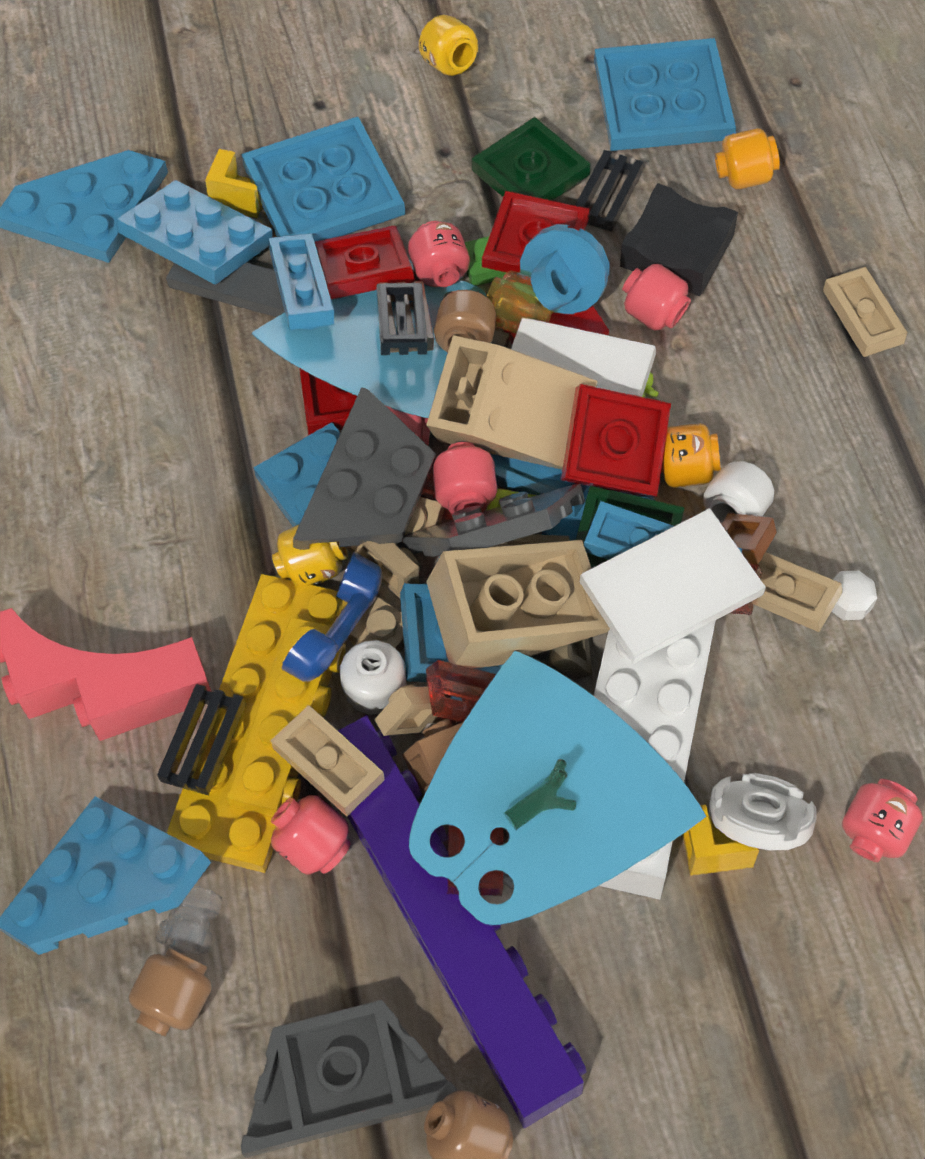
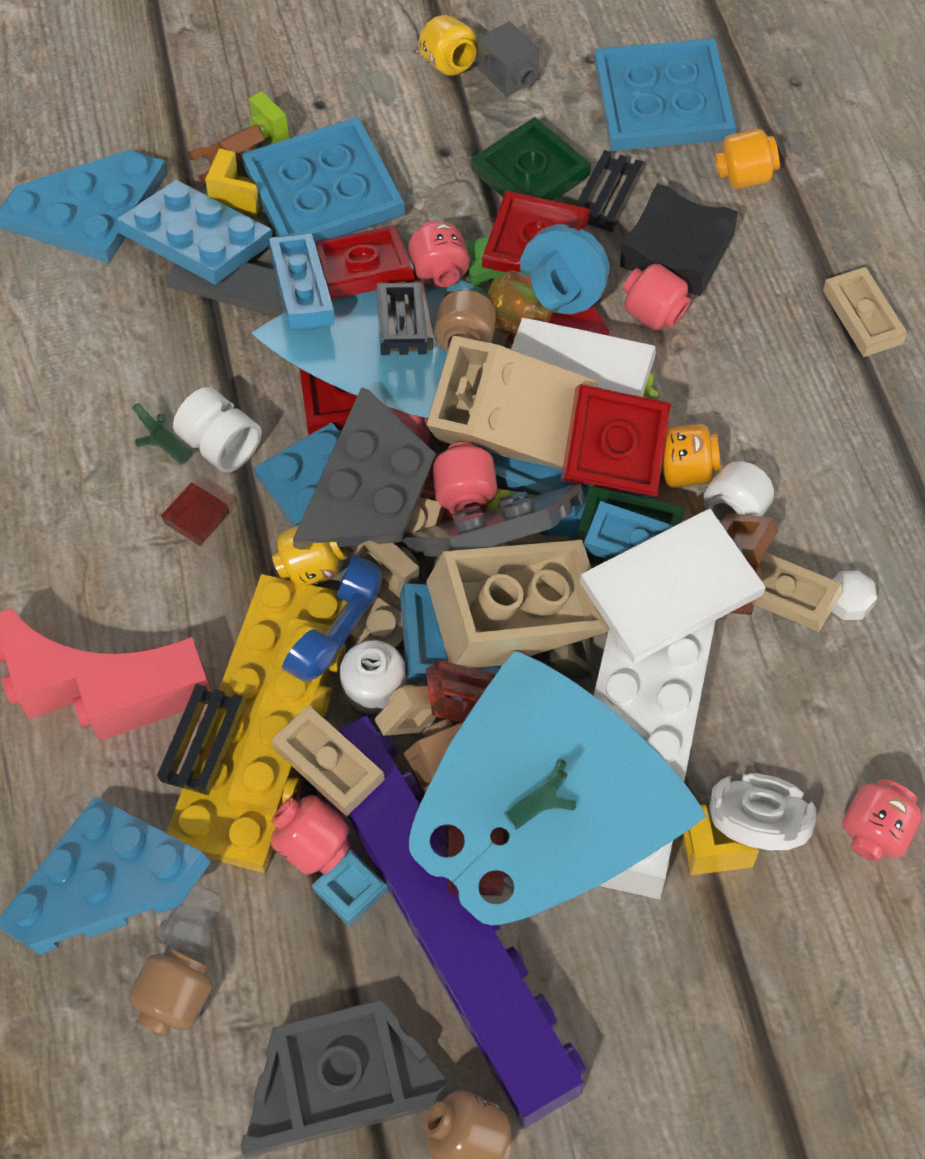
none -> clear green bar [132,403,193,465]
none -> clear red tile [161,482,230,546]
none -> white wheel [173,387,262,473]
none -> dark orange plate [187,124,264,184]
none -> lime plate [248,91,290,145]
none -> medium azure tile [312,850,388,928]
none -> dark grey brick [477,21,539,97]

